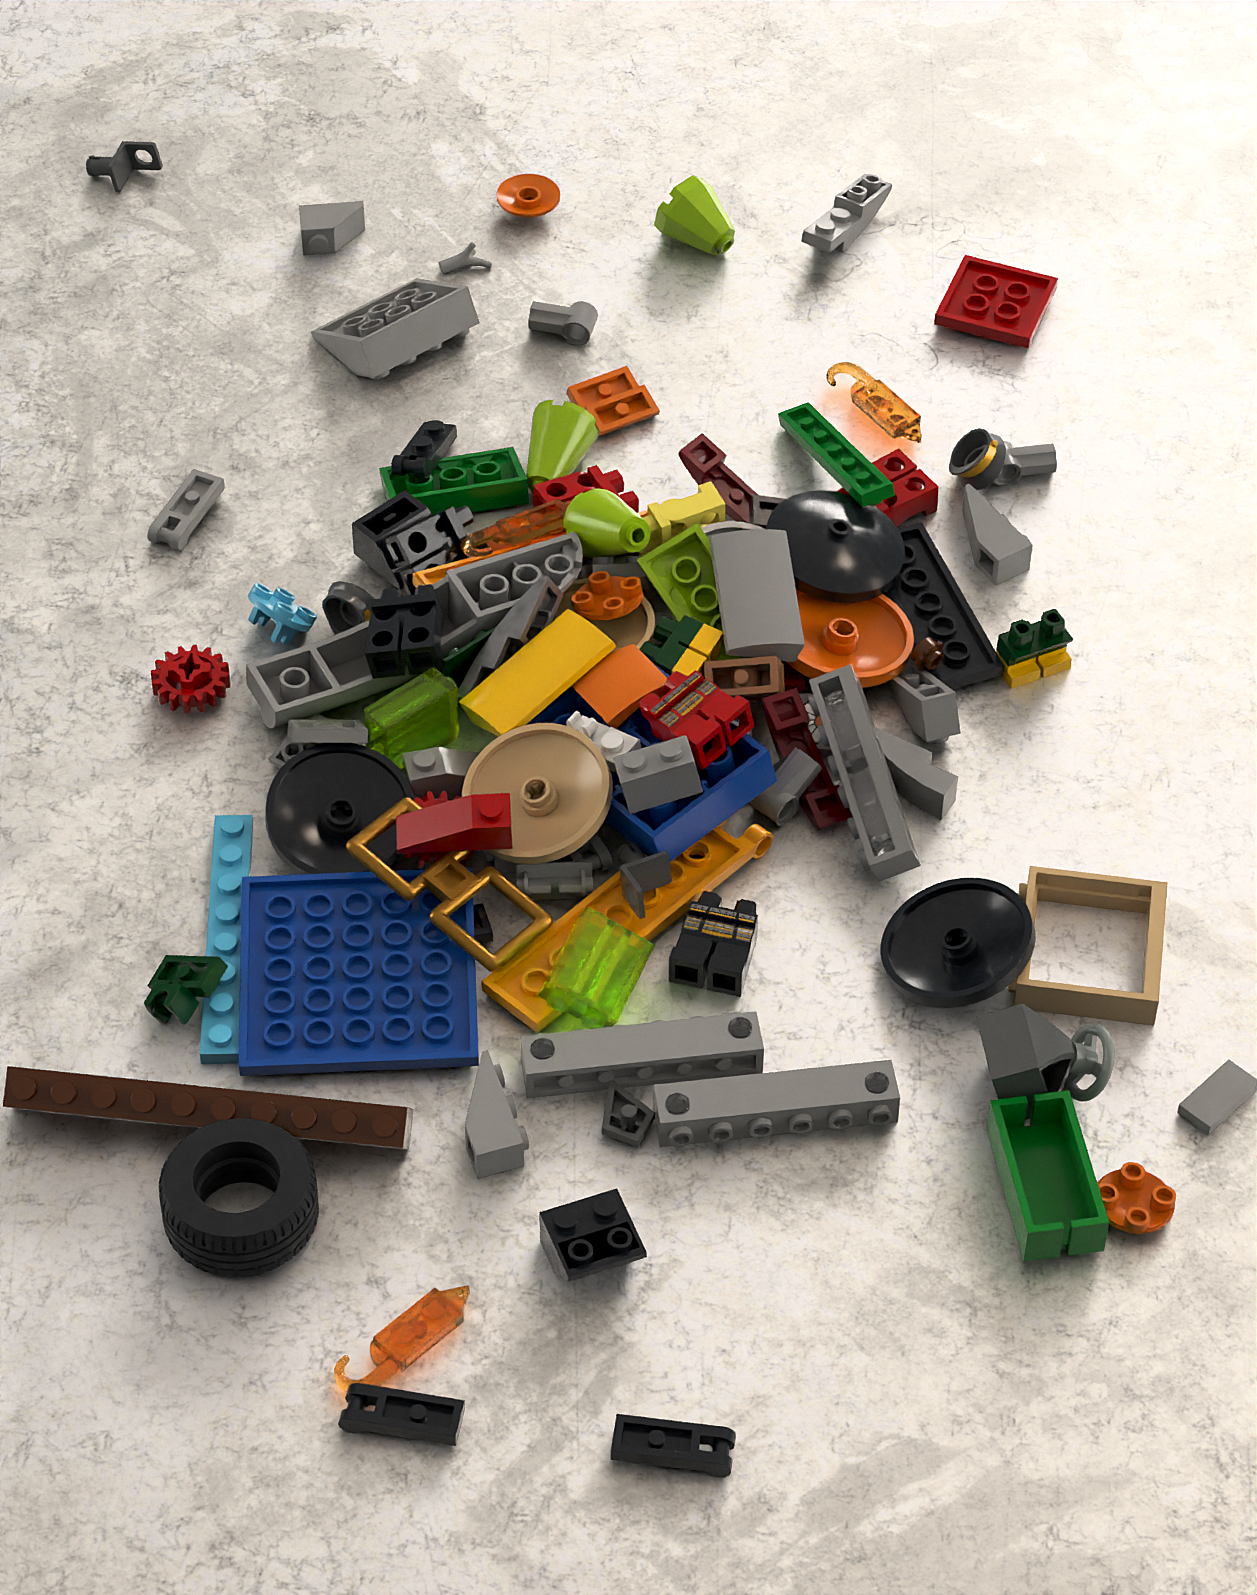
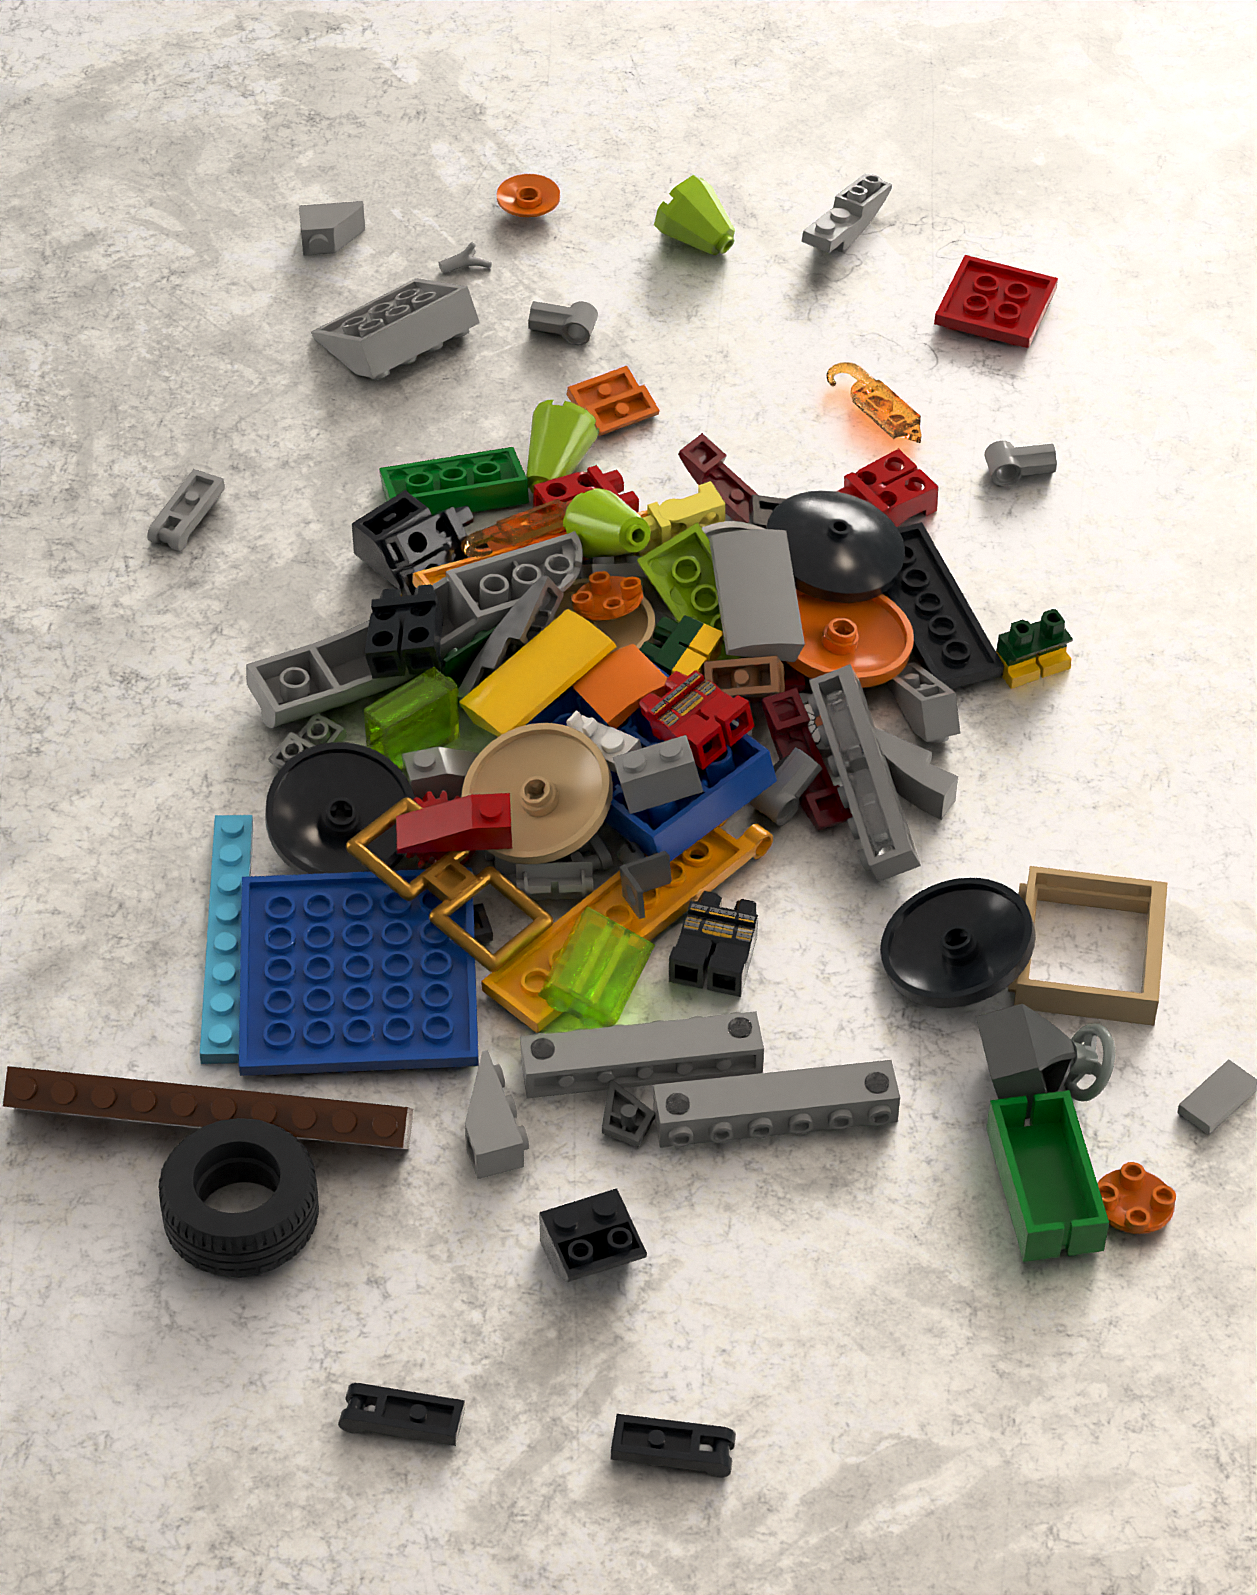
dark grey bracket [86,141,163,192] -> none
dark green plate [144,955,228,1025] -> none
red gear [151,645,231,714] -> none
medium azure plate [248,583,317,646] -> none
light grey tile [287,719,368,743] -> none
dark grey piece [322,581,374,635] -> none
clear orange plate [334,1285,470,1392] -> none
black plate [391,420,457,479] -> none
green plate [778,402,895,507] -> none
reddish brown plate [911,637,944,671] -> none
dark grey piece [949,428,1006,491] -> none
light grey slope [962,484,1033,586] -> none

